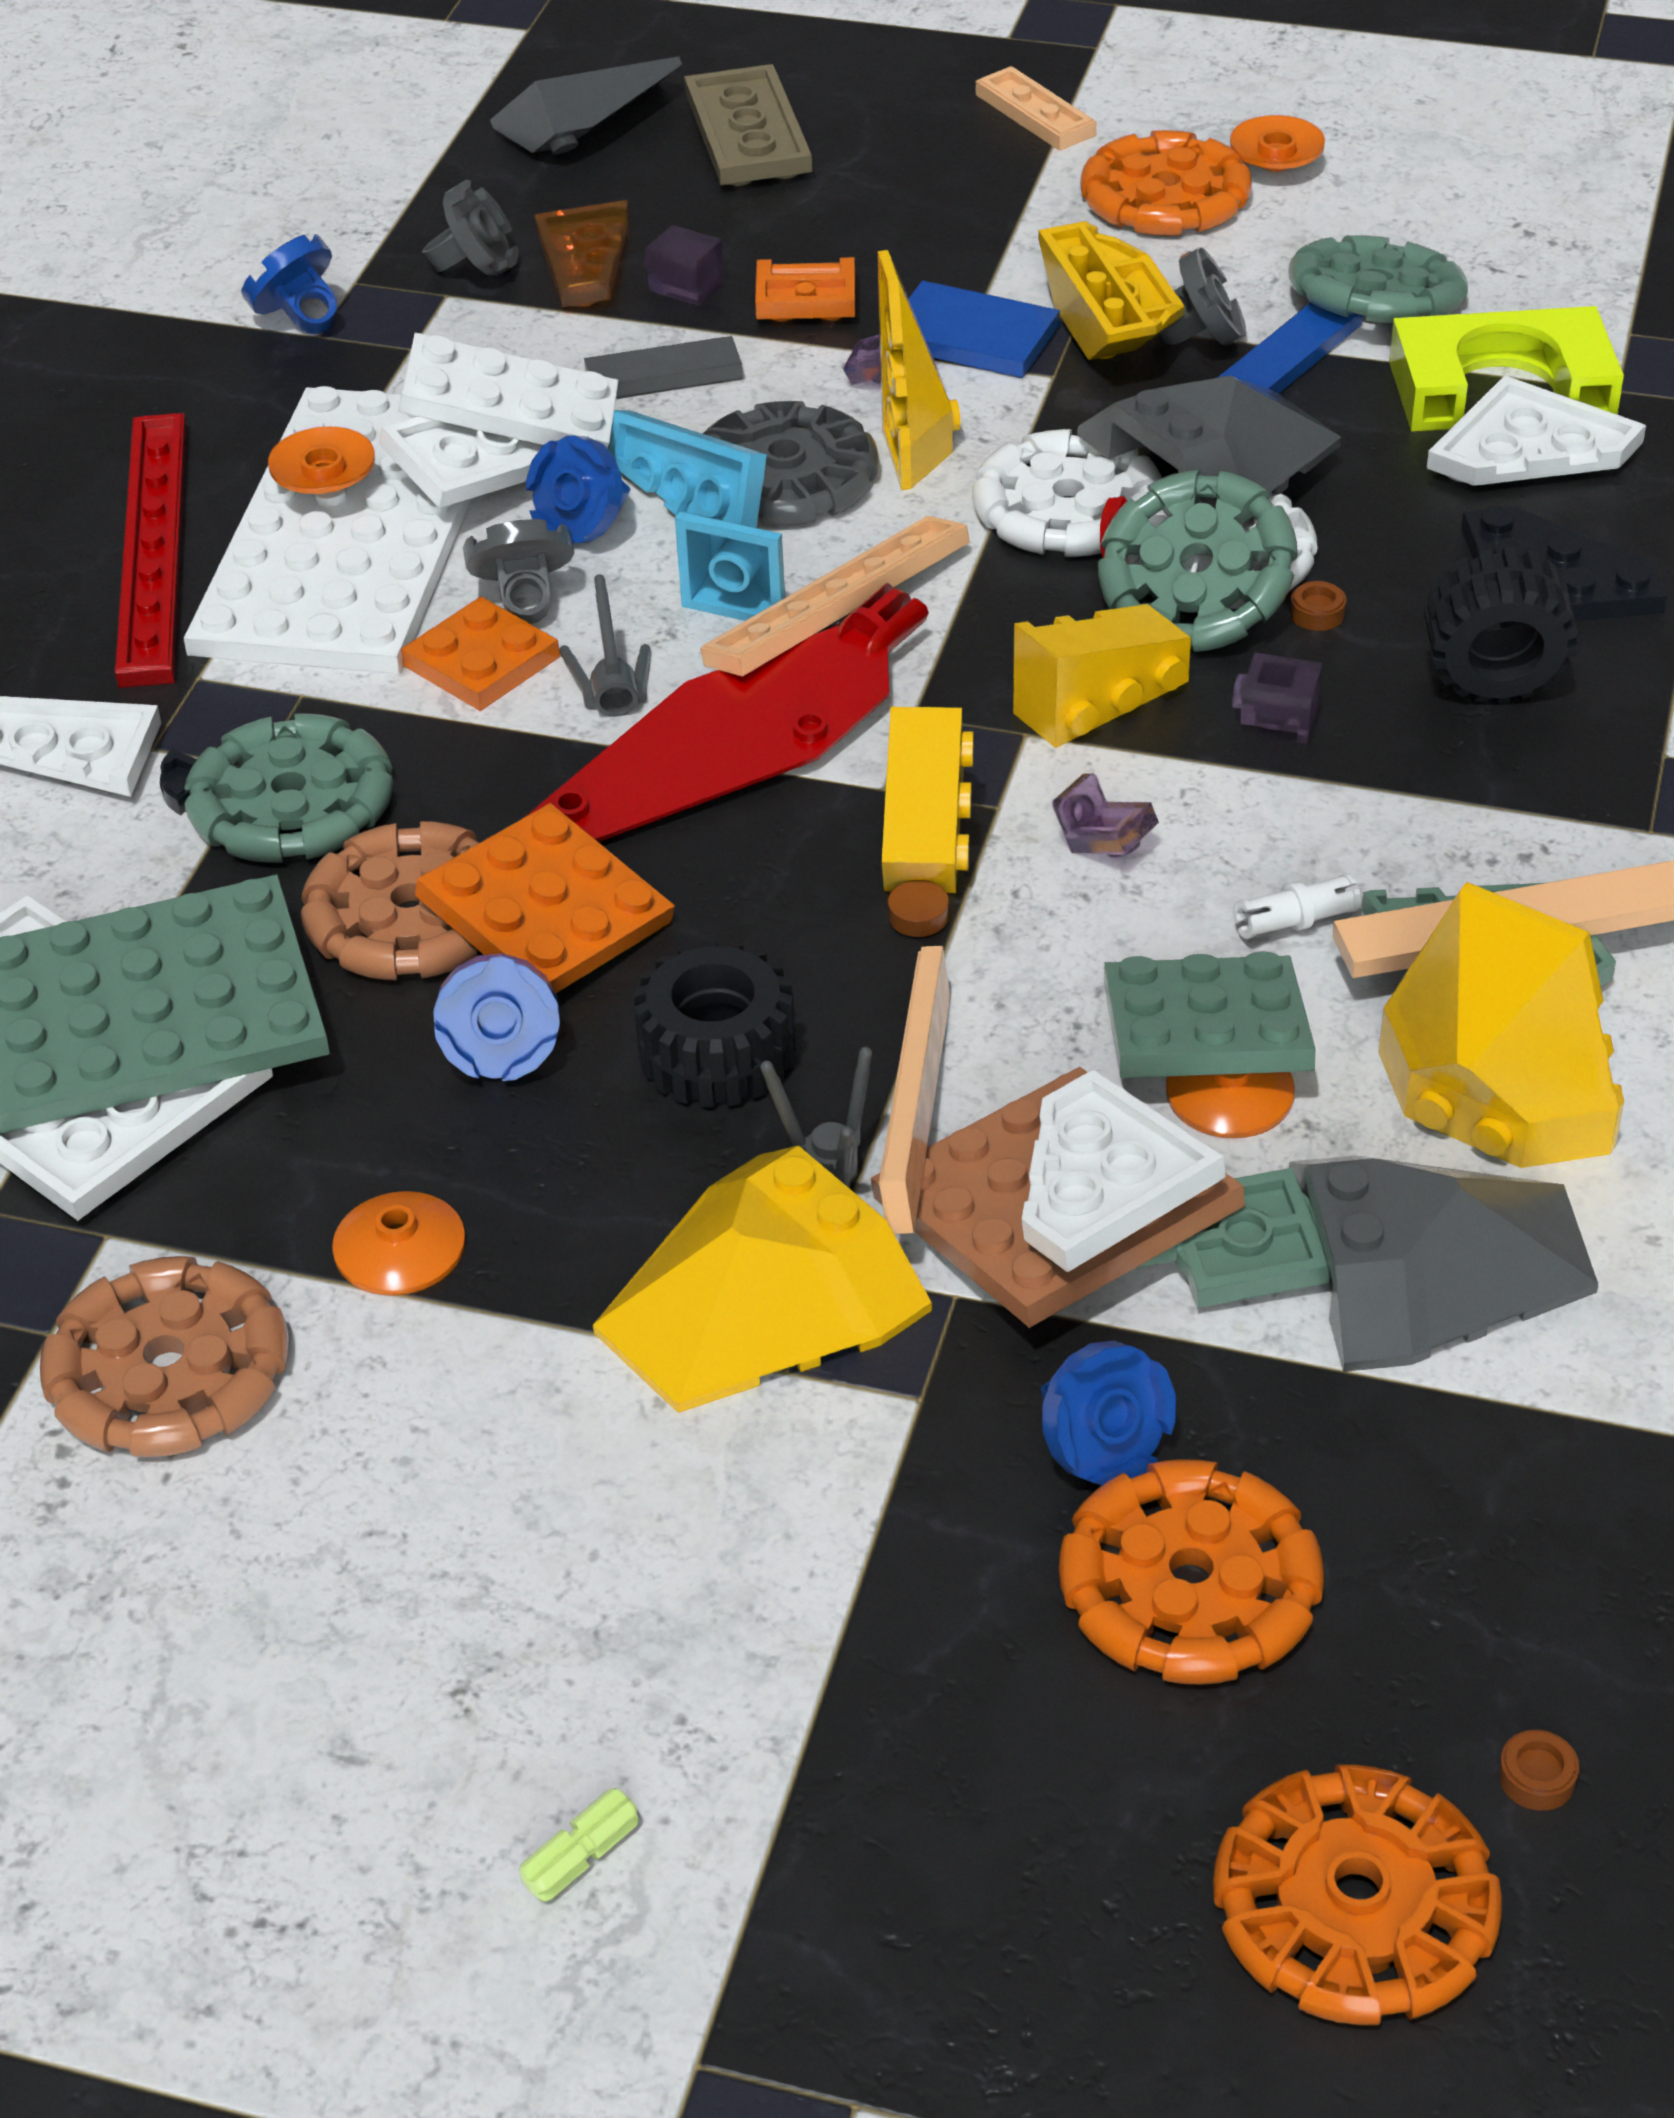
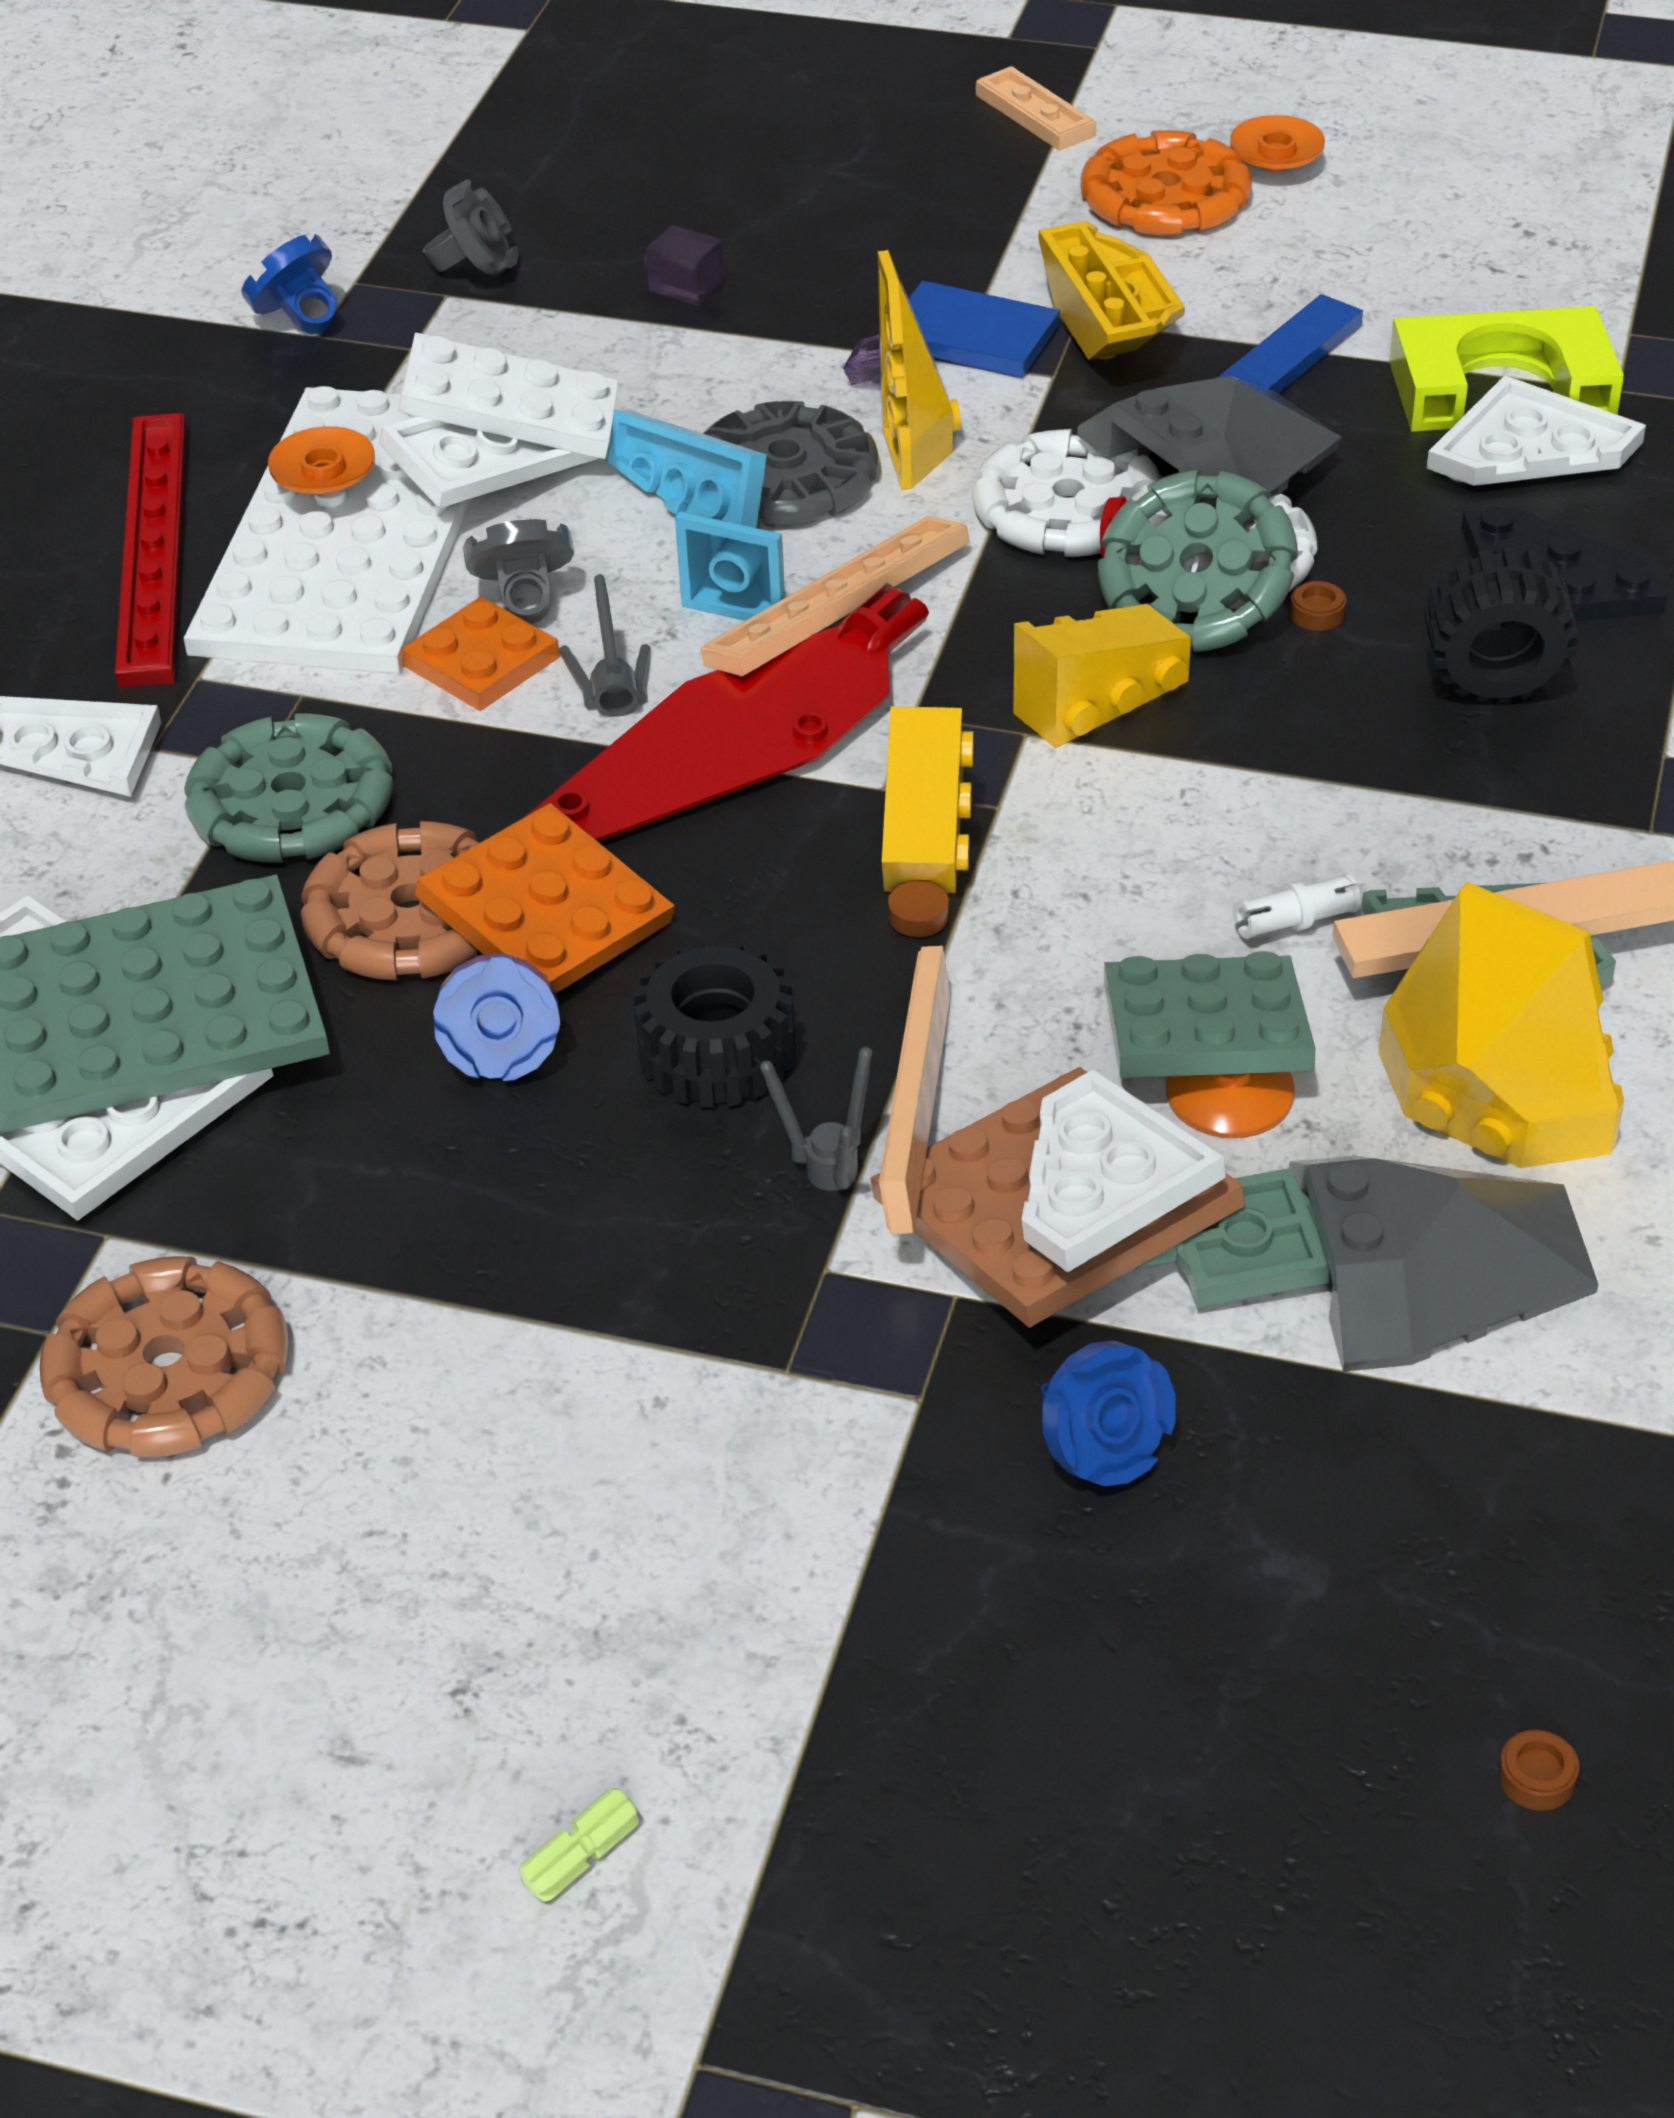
black tile [160,749,197,815] -> none
orange dish [332,1191,466,1296] -> none
dark grey wedge [490,56,682,155] -> none
blue tile [526,435,630,543] -> none
clear orange wing [534,200,630,307] -> none
dark grey tile [584,336,743,398] -> none
yellow wedge [593,1145,932,1413] -> none
dark tan plate [684,64,812,186] -> none
orange plate [755,257,855,322] -> none
clear purple bracket [1052,773,1159,858] -> none
orange plate [1058,1459,1324,1684] -> none
dark grey tile [1157,248,1247,347] -> none
orange plate [1213,1765,1502,2025] -> none
clear purple brick [1232,653,1323,744] -> none
sand green plate [1288,235,1468,324] -> none

